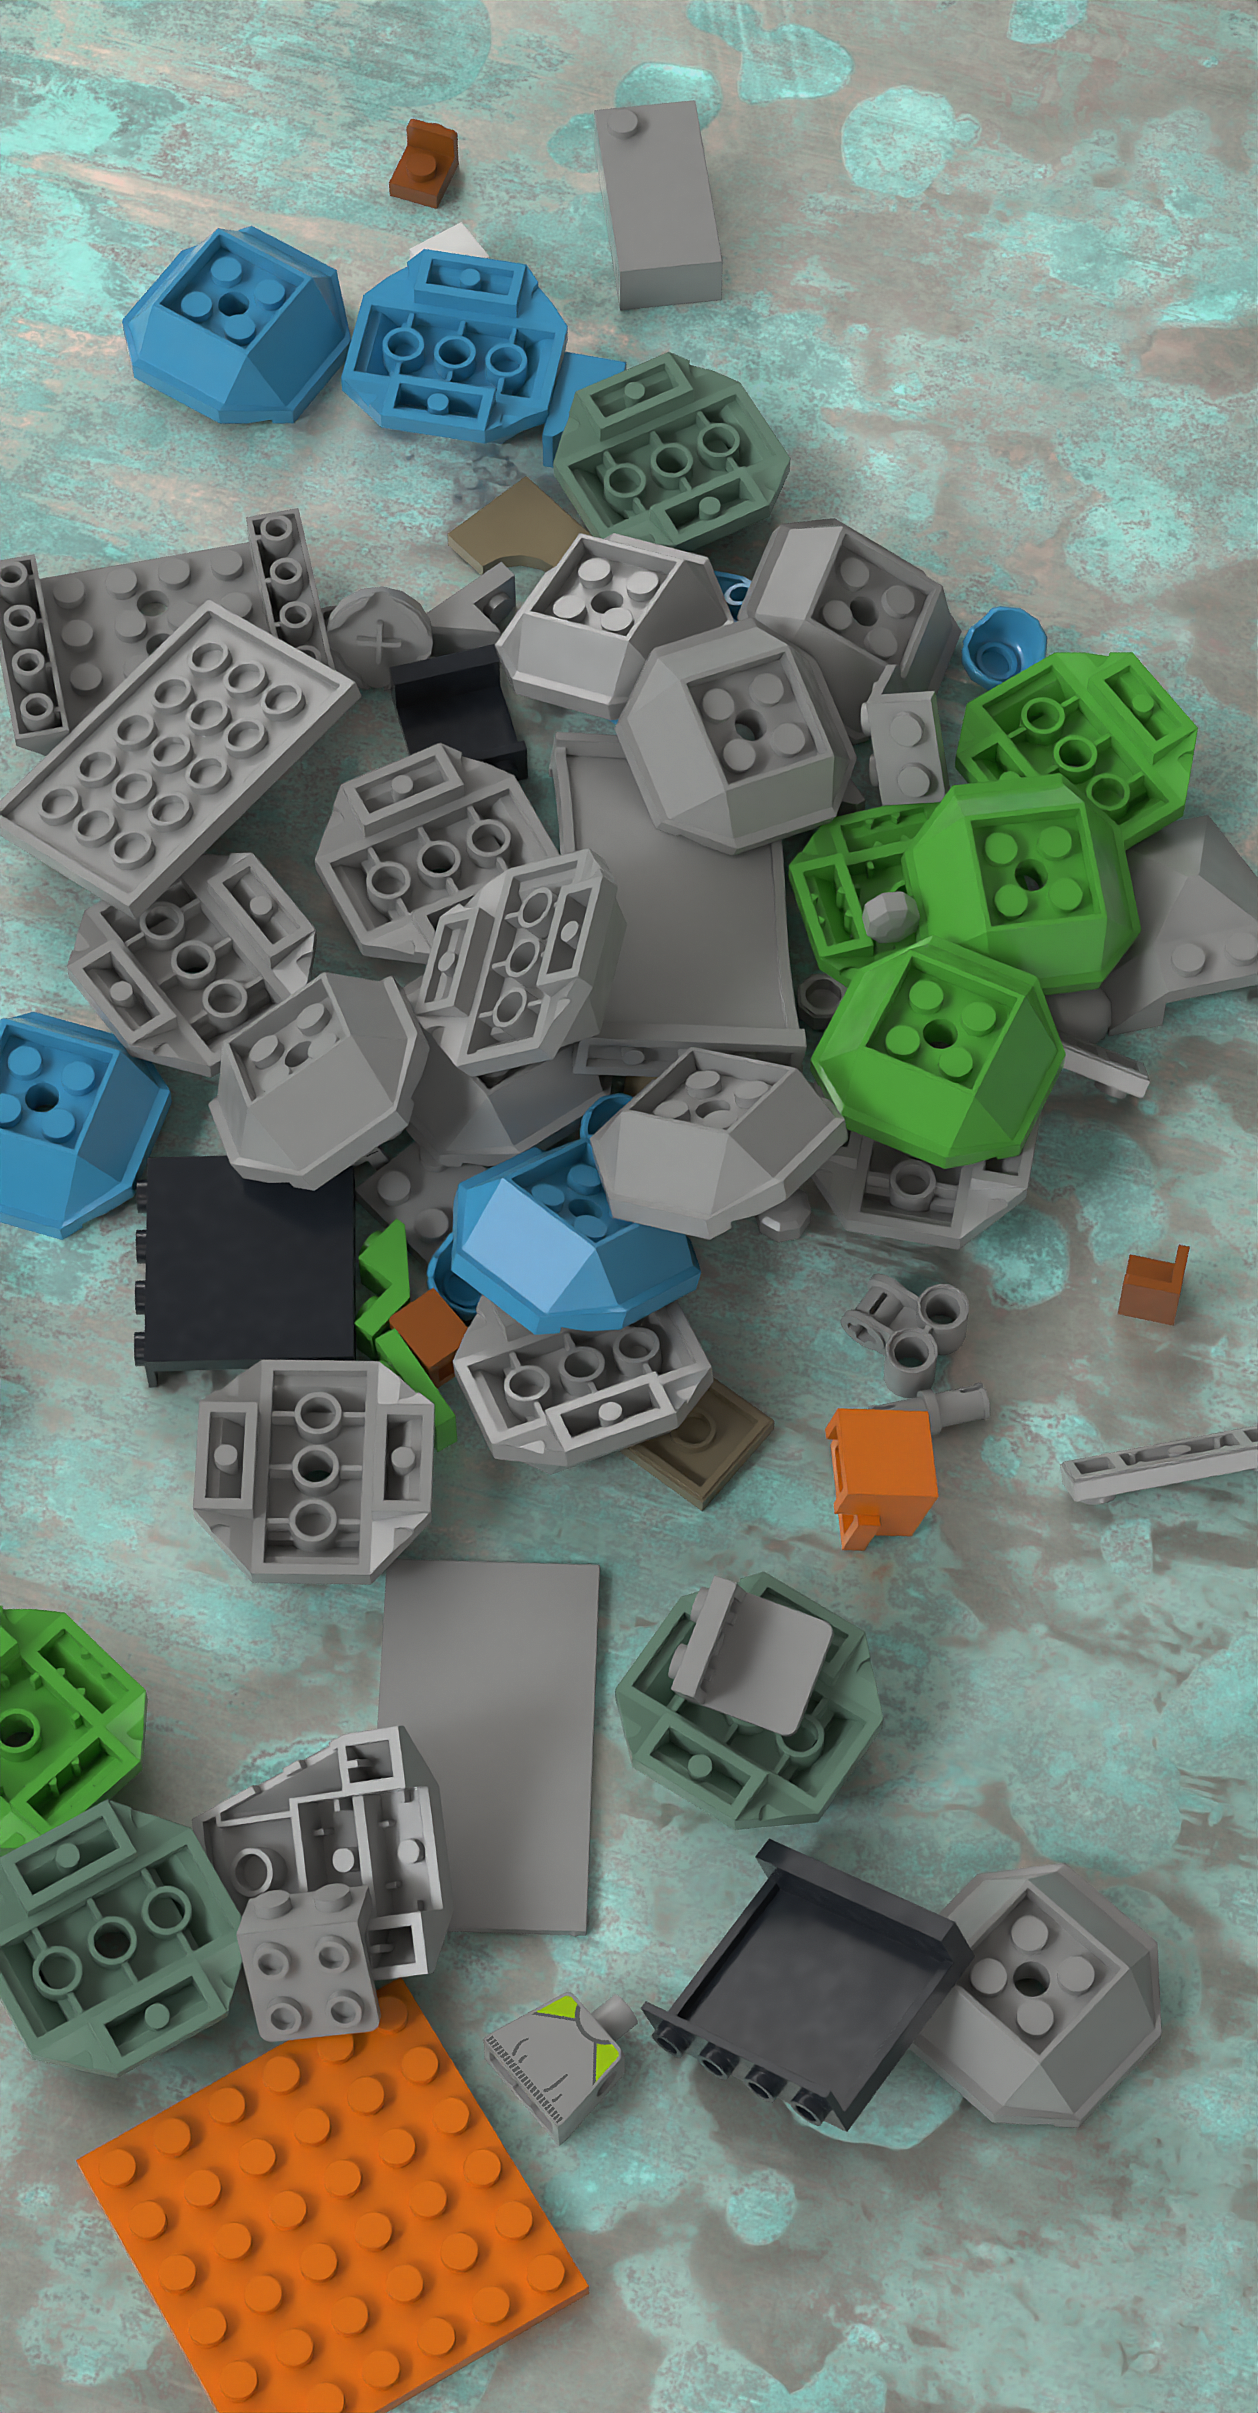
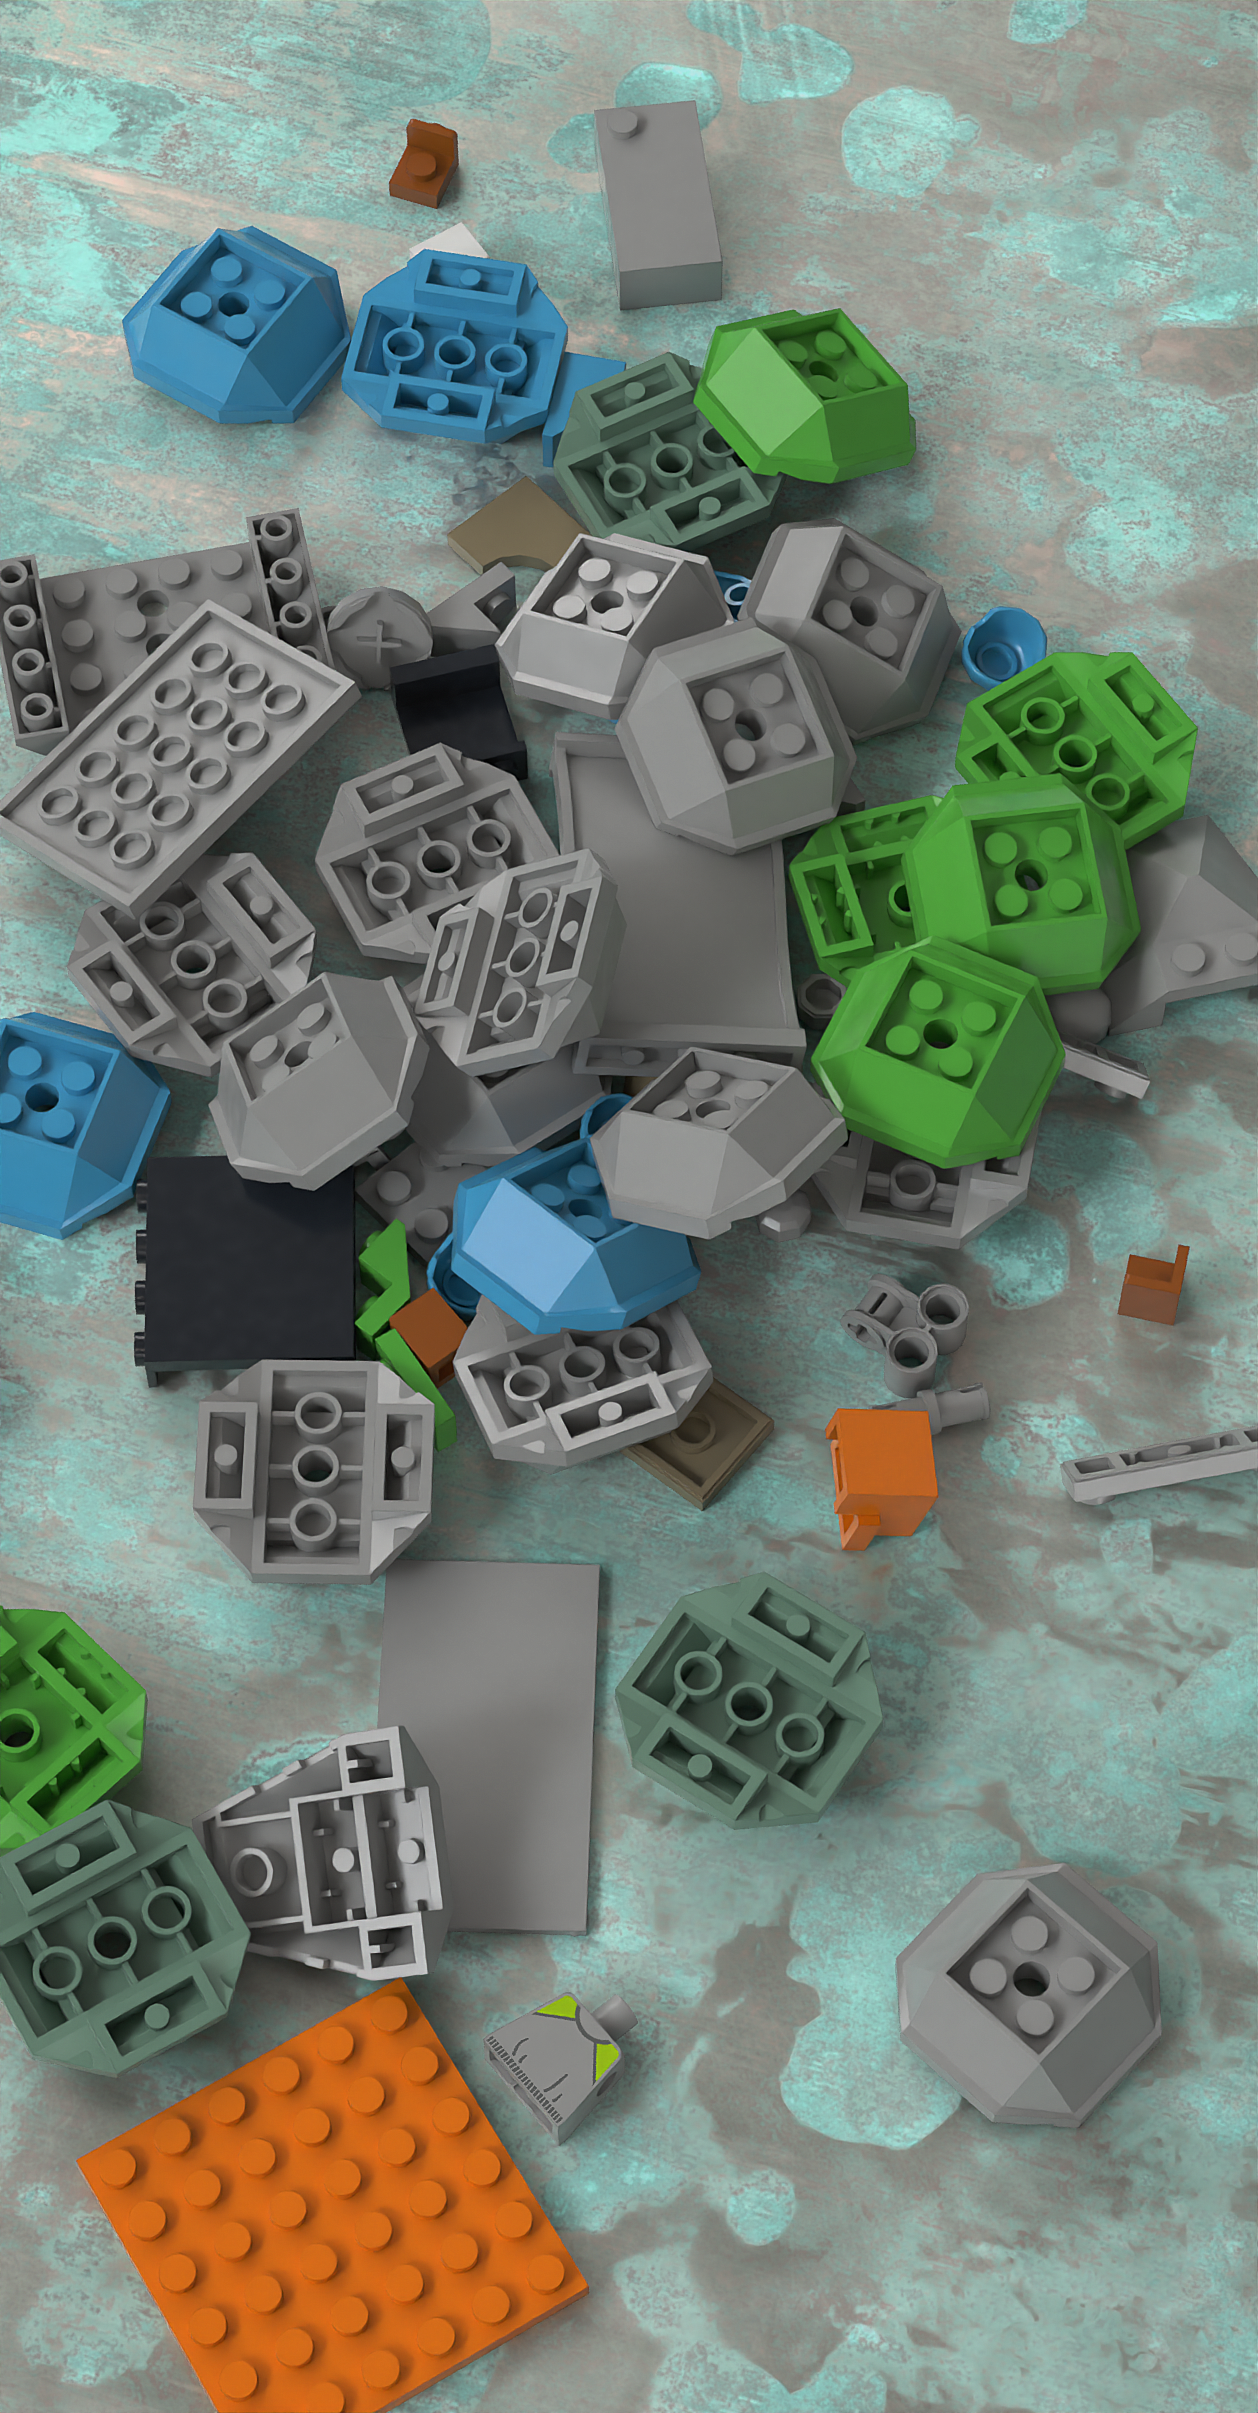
light grey bracket [236,1883,381,2042] -> none
black panel [641,1839,975,2132] -> none
light grey bracket [668,1575,834,1737] -> none
light grey bracket [861,664,950,806] -> none
light grey tile [862,891,920,943] -> none
none -> bright green piece [693,308,916,484]

